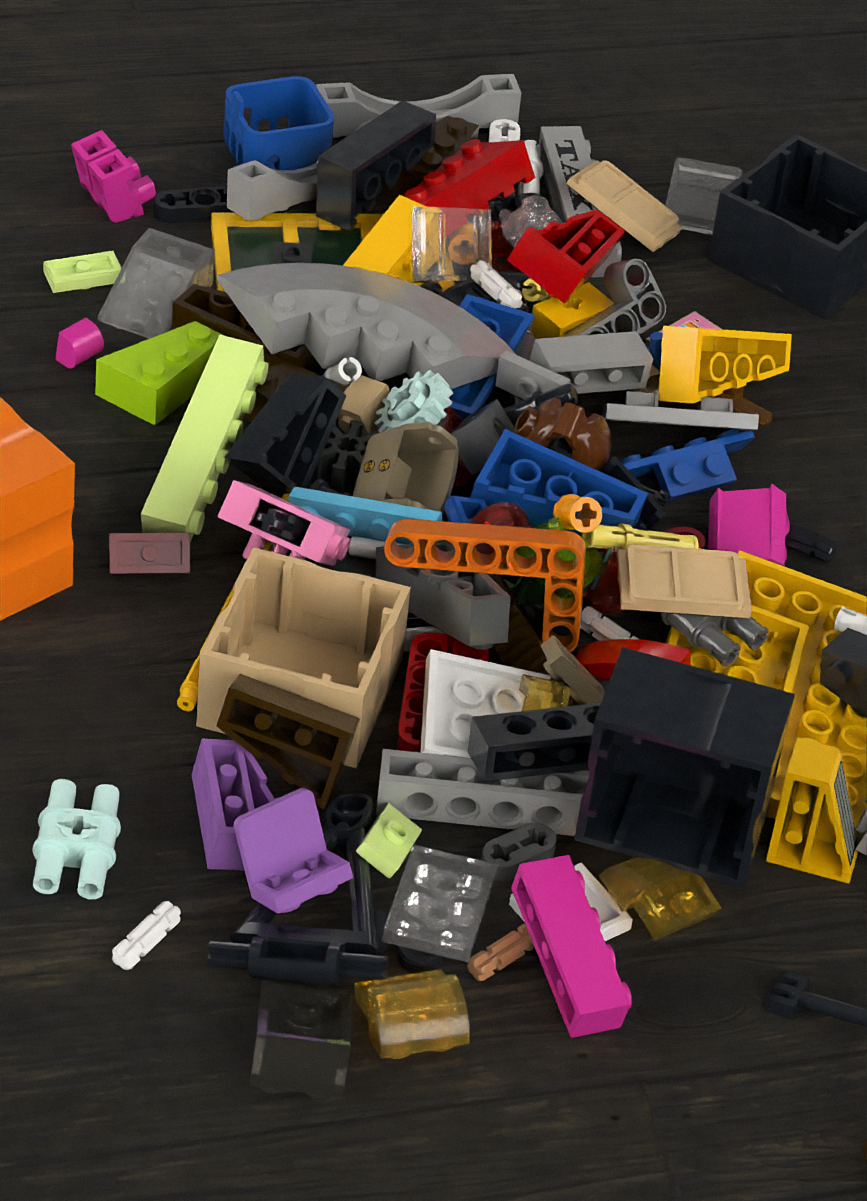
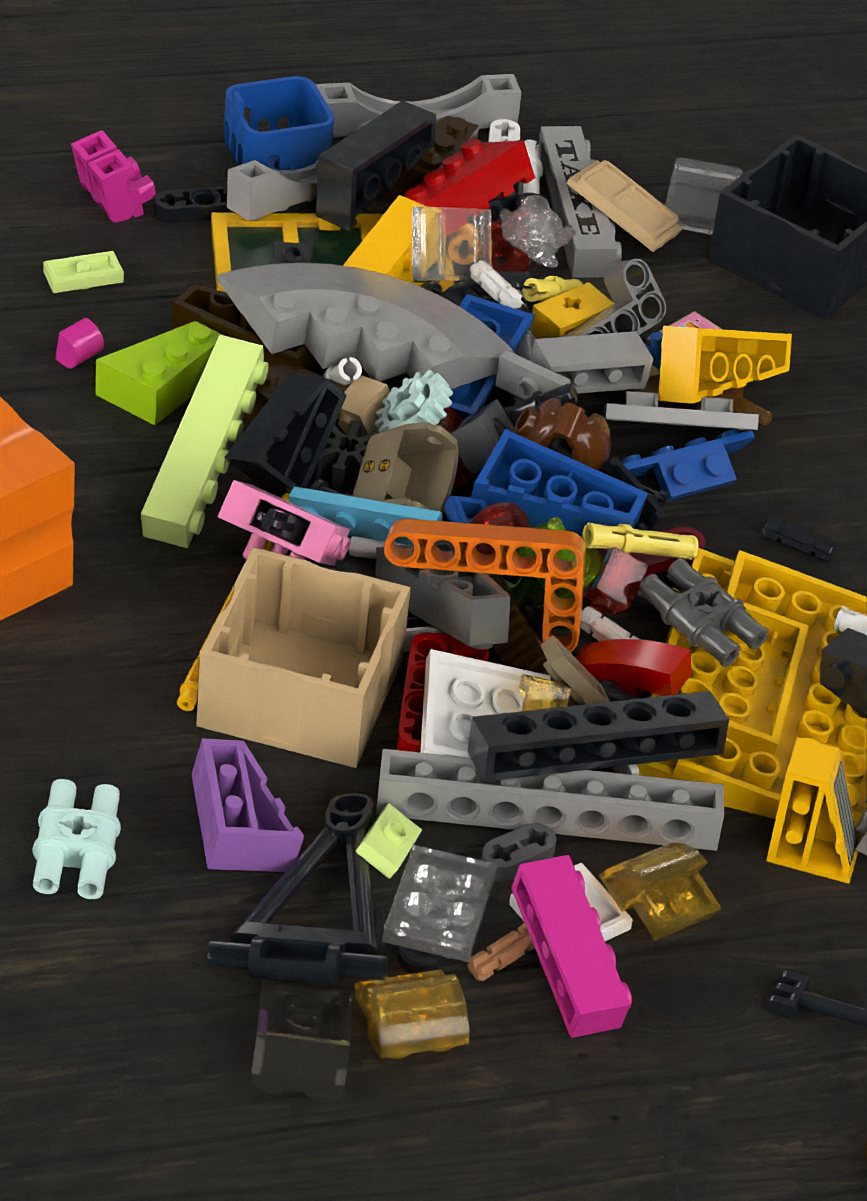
clear slope [98,228,214,339] -> none
plate [109,533,190,574] -> none
white axle [112,901,181,970] -> none
dark brown wedge [216,674,360,810] -> none
medium lavender bracket [234,788,353,914] -> none
red wedge [507,209,626,304] -> none
light orange bush [553,494,603,533] -> none
black tile [574,647,795,888] -> none
tan piece [617,544,752,618] -> none
dark pink slope [708,484,790,566] -> none

